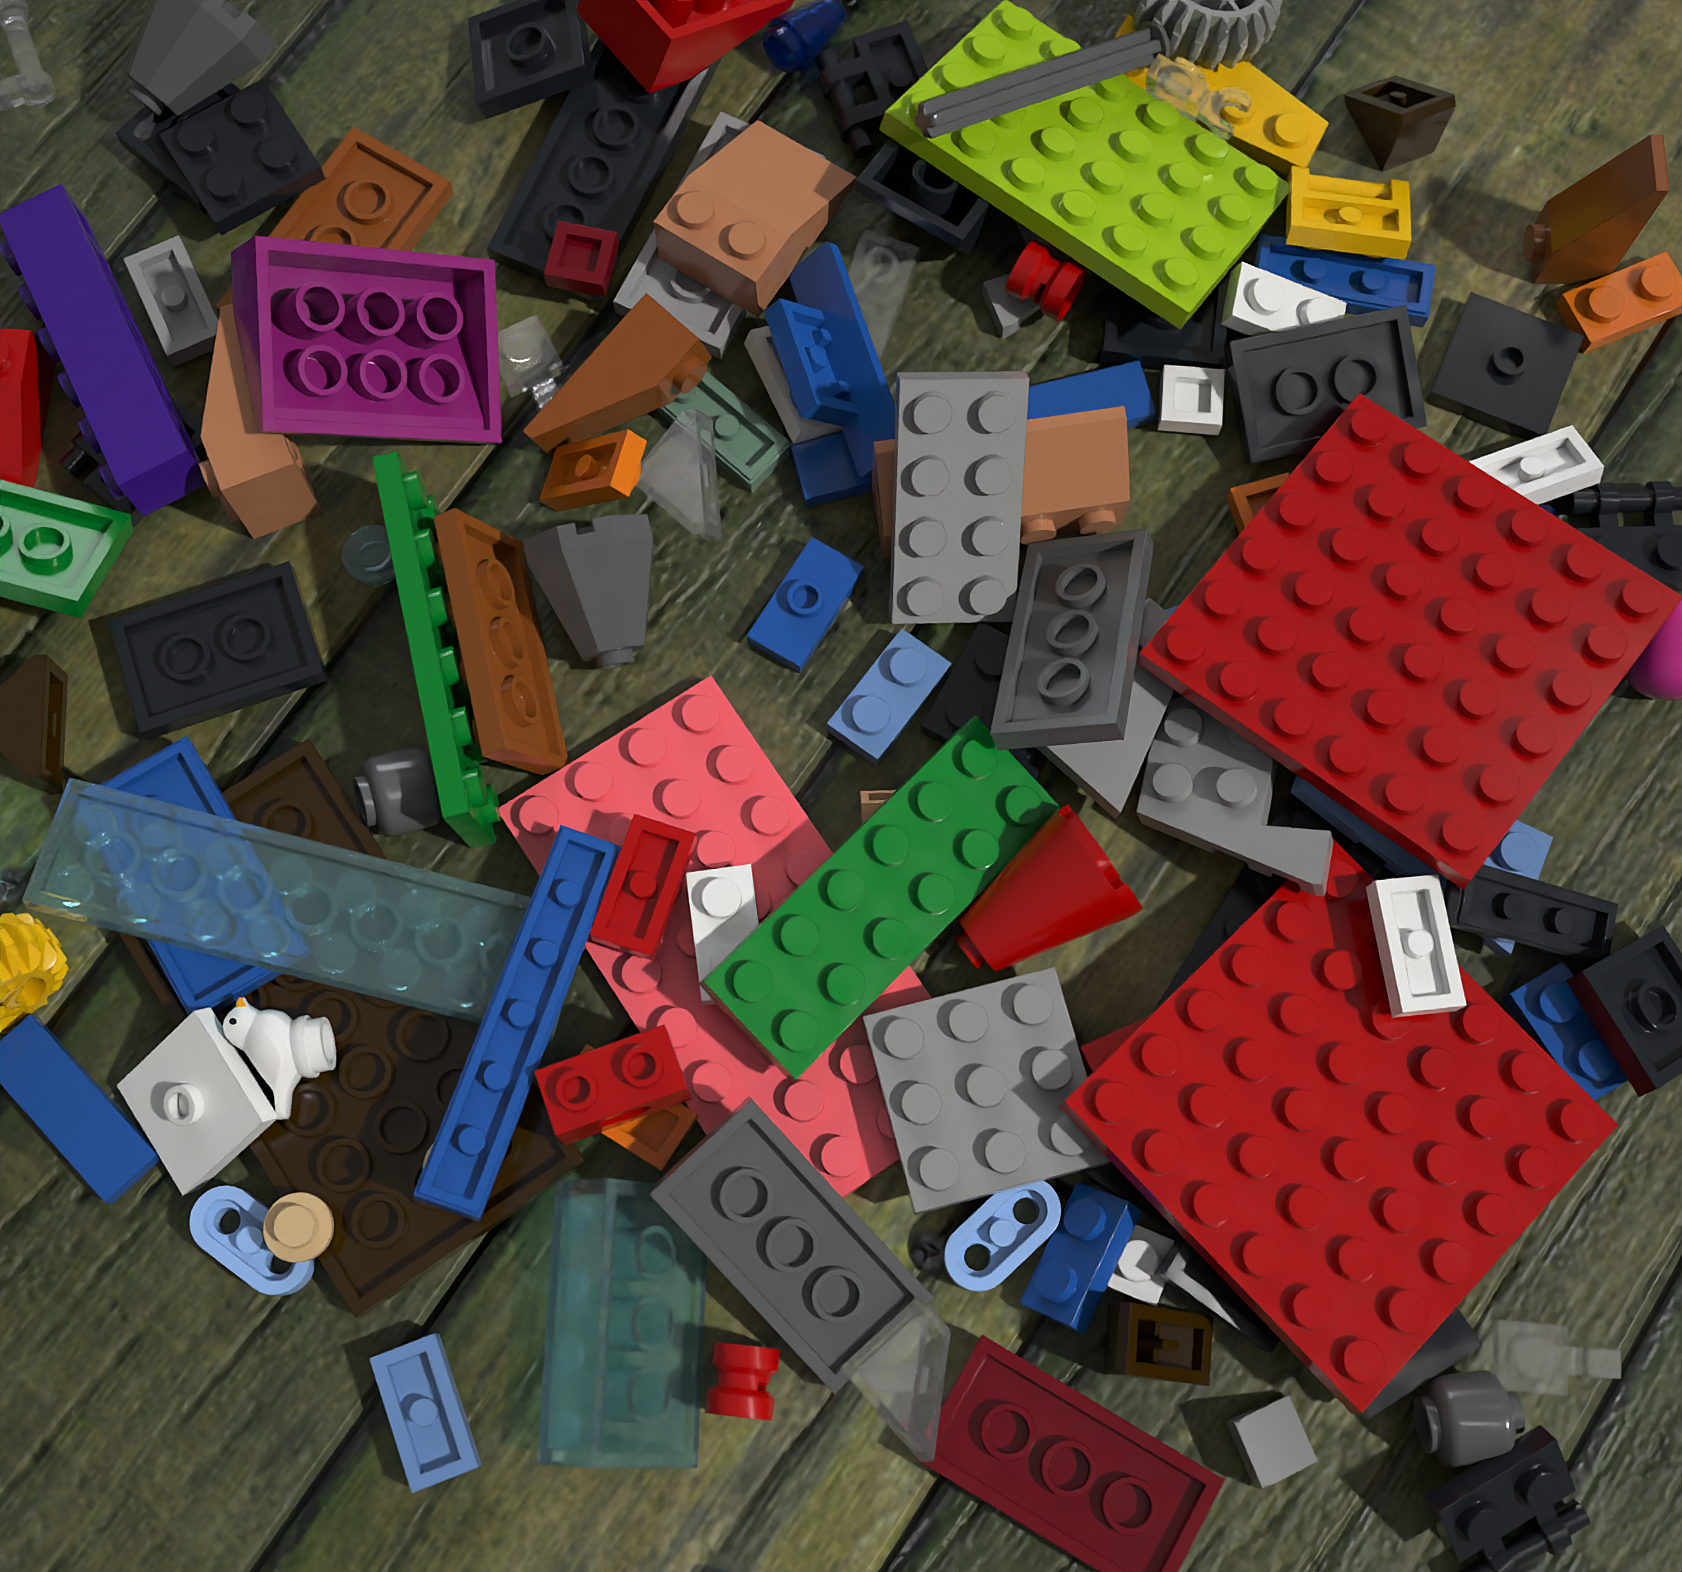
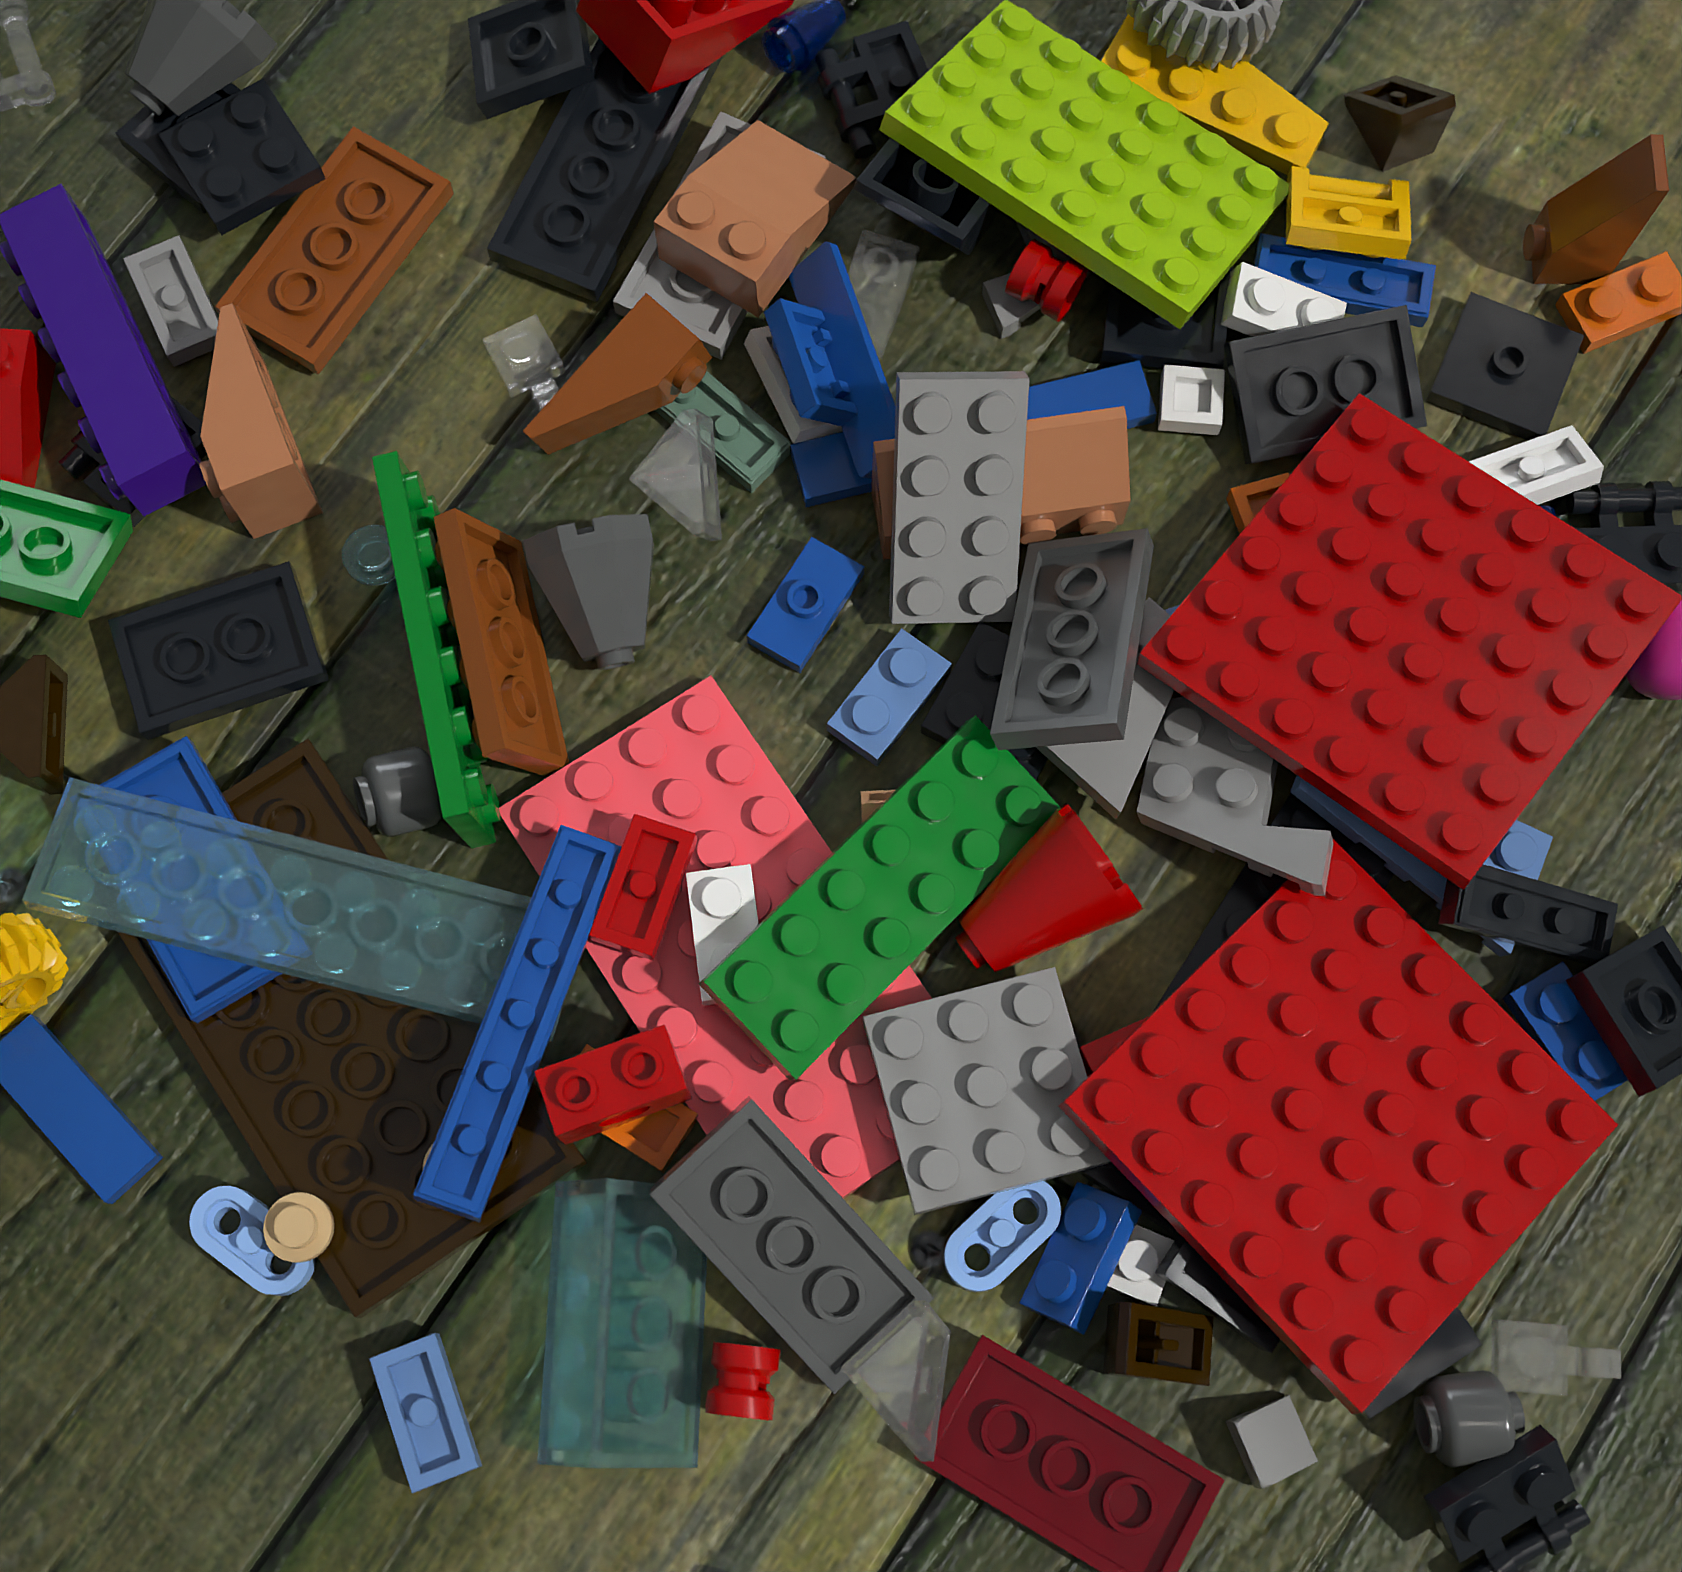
white plate [117,1007,279,1195] -> none
white animal [222,997,336,1120] -> none
magenta slope [231,236,502,444] -> none
orange plate [539,429,647,512] -> none
dark red plate [544,221,619,297] -> none
dark grey axle [914,20,1170,139] -> none
clear plate [1146,54,1251,140] -> none
white plate [1366,874,1466,1018] -> none

